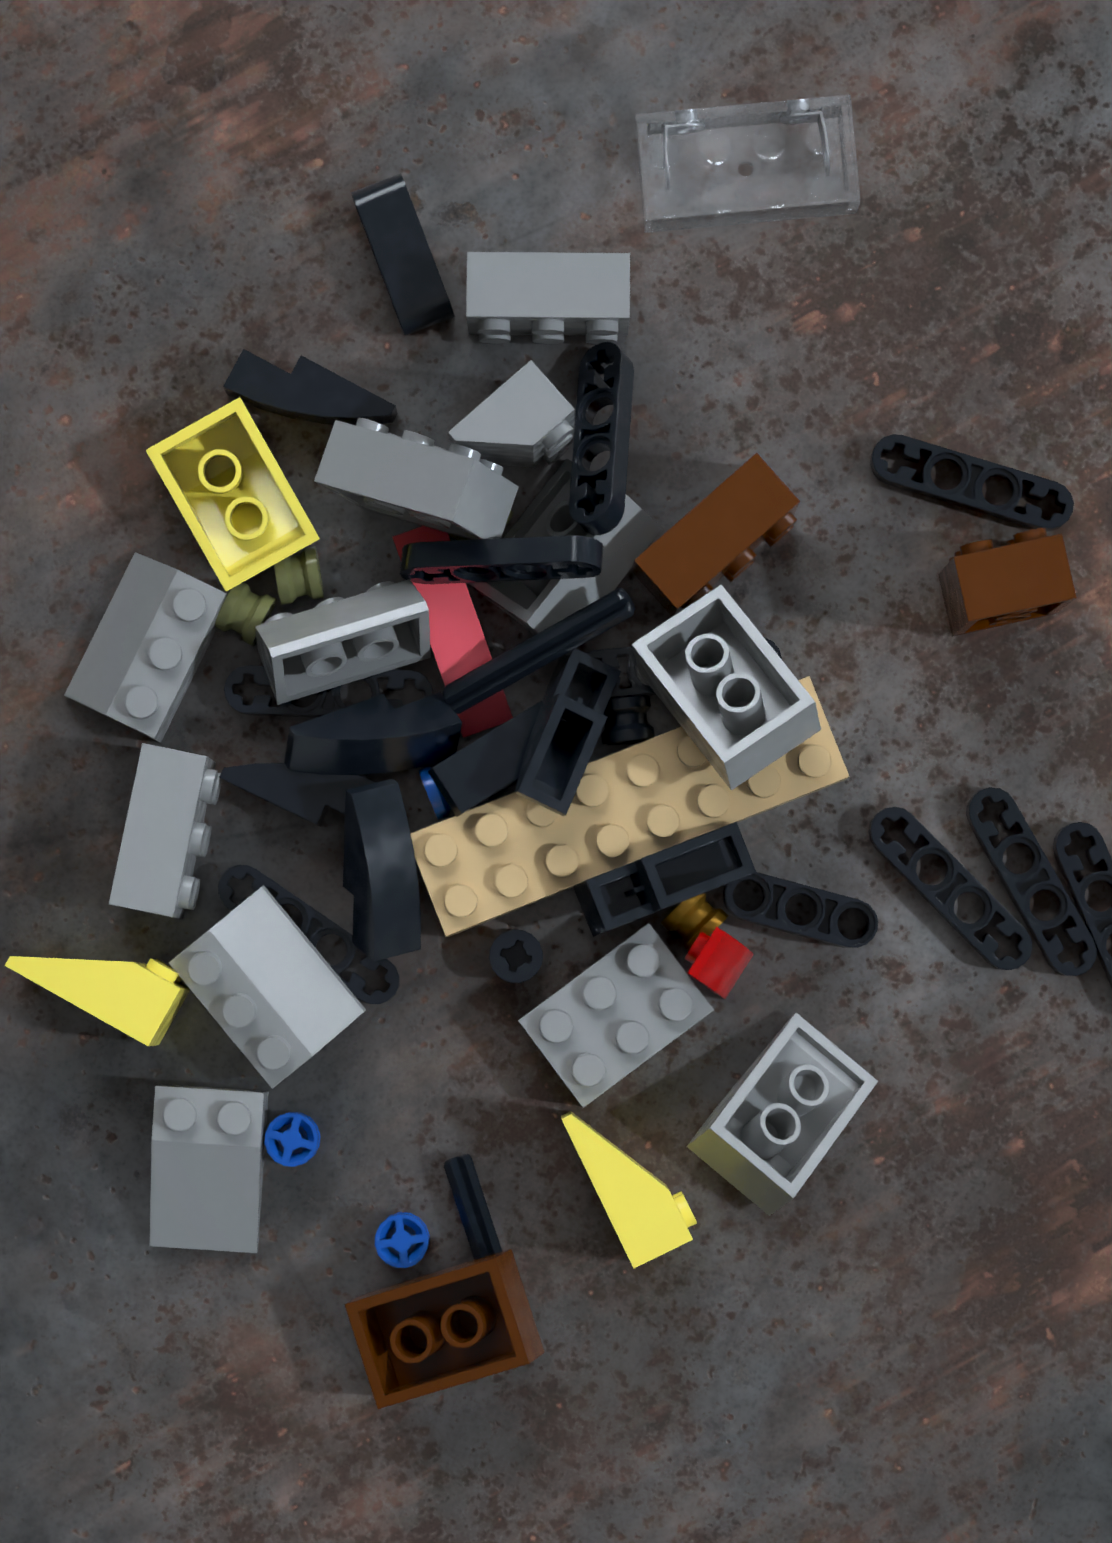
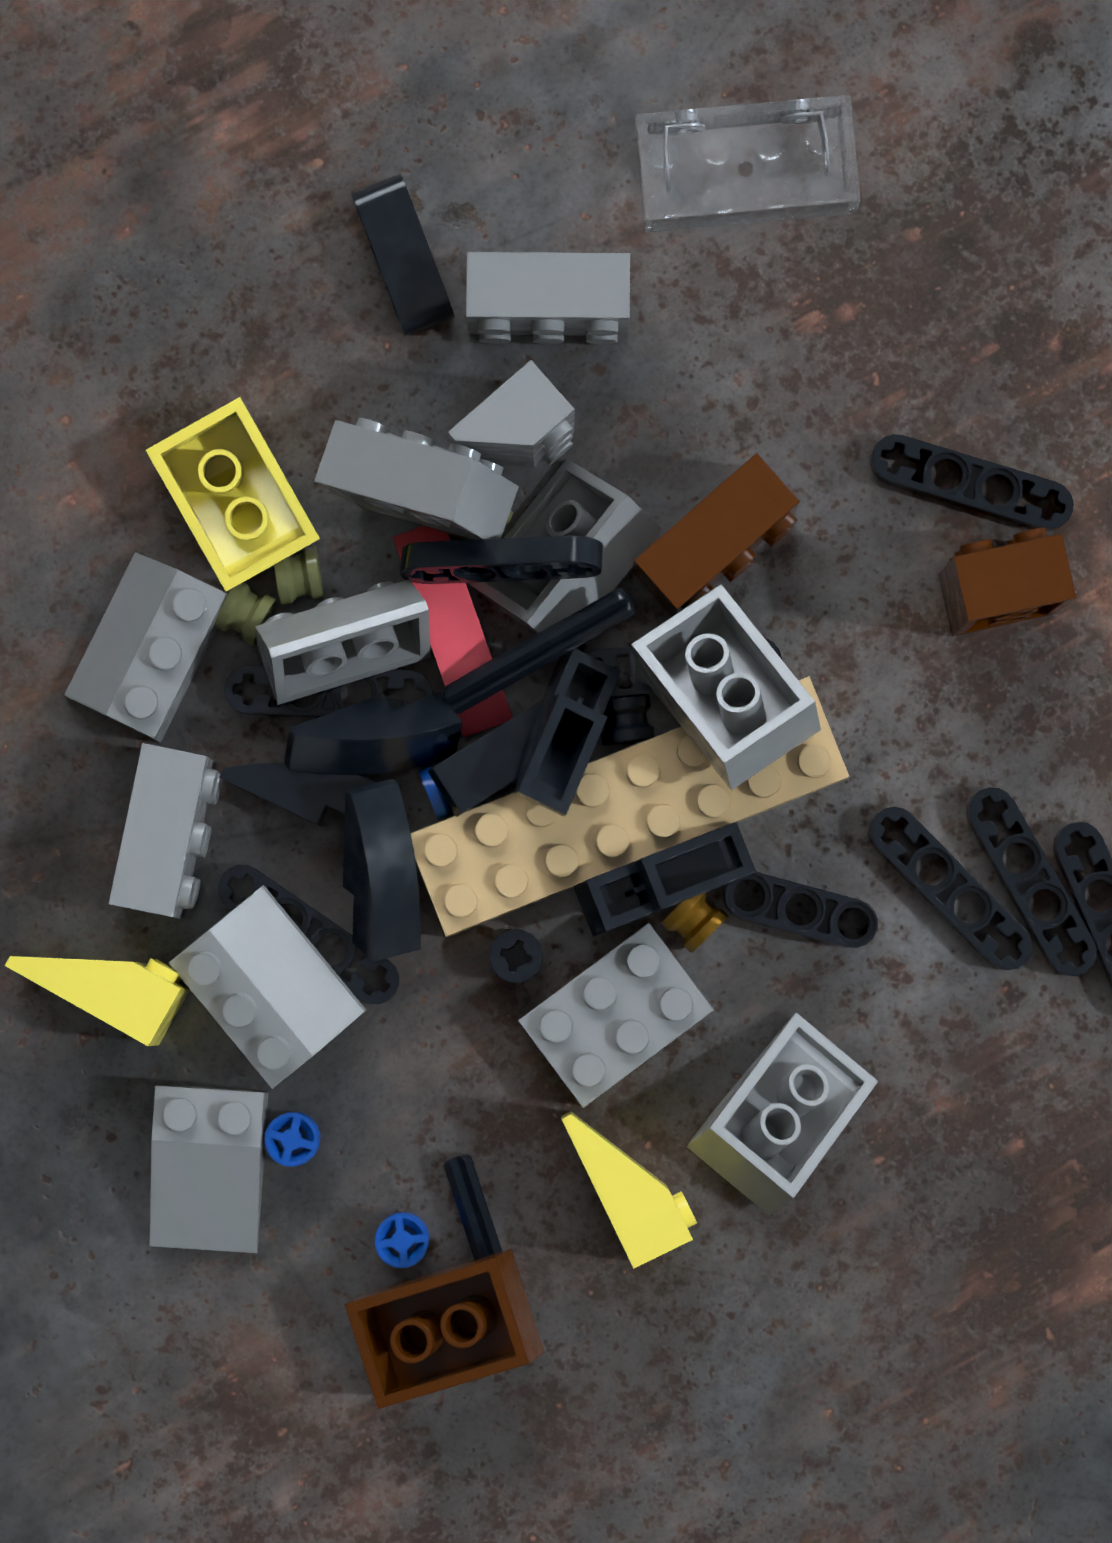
black slope [223,349,398,425] -> none
black beam [569,342,634,535] -> none
red slope [684,927,754,999] -> none

